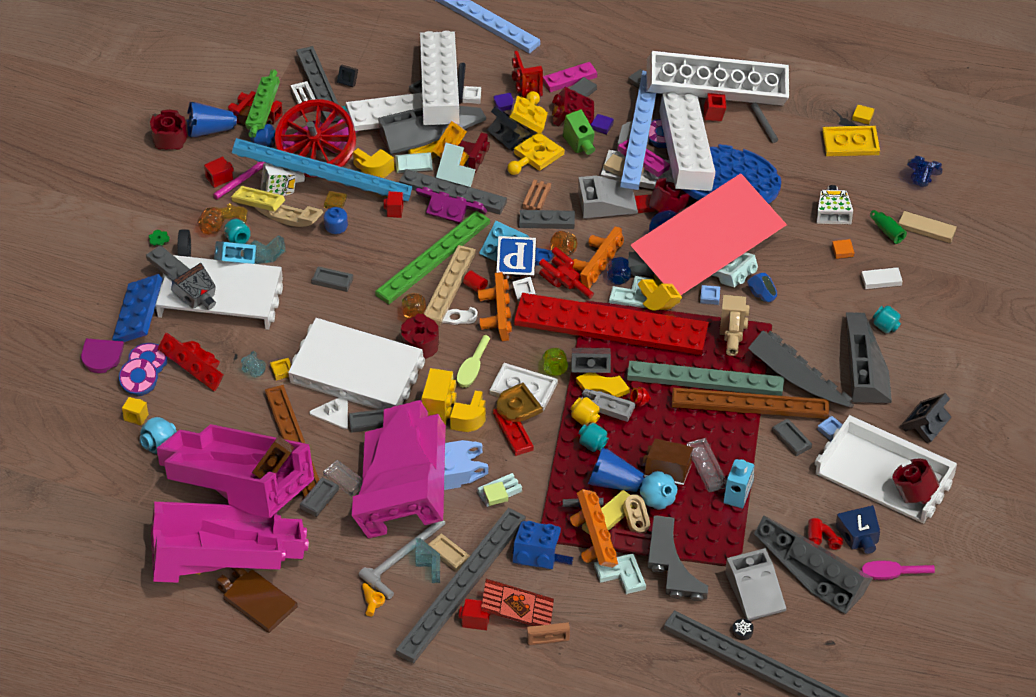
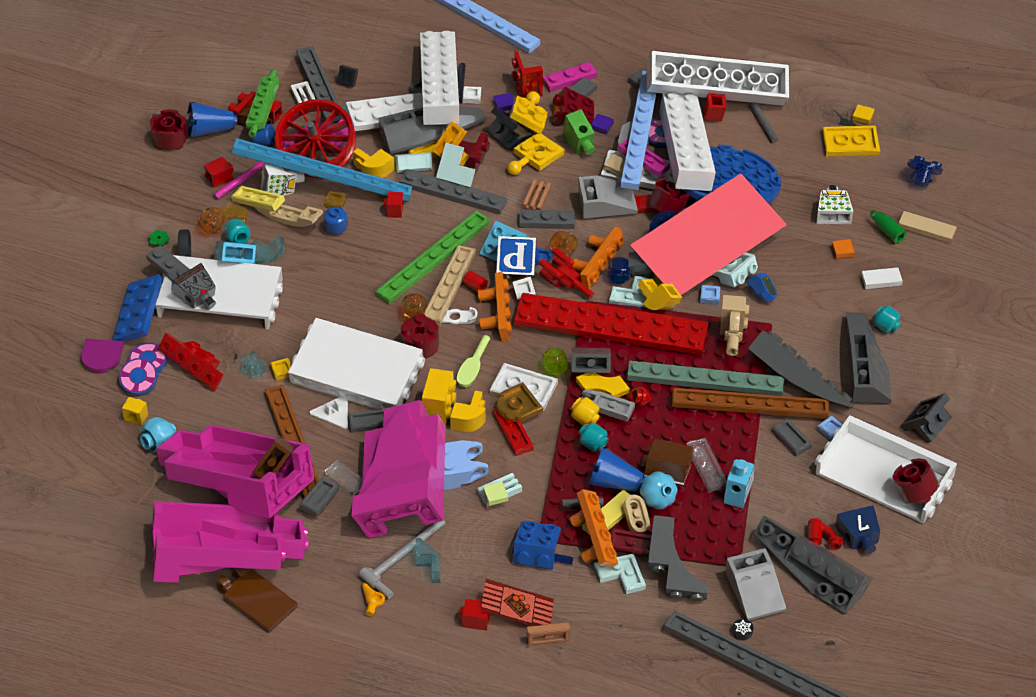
dark grey tile [312,267,353,292] -> none
dark grey plate [396,507,526,664] -> none
magenta bracket [416,187,487,223] -> none
tan tile [427,533,470,572] -> none
dark pink piece [862,561,935,580] -> none

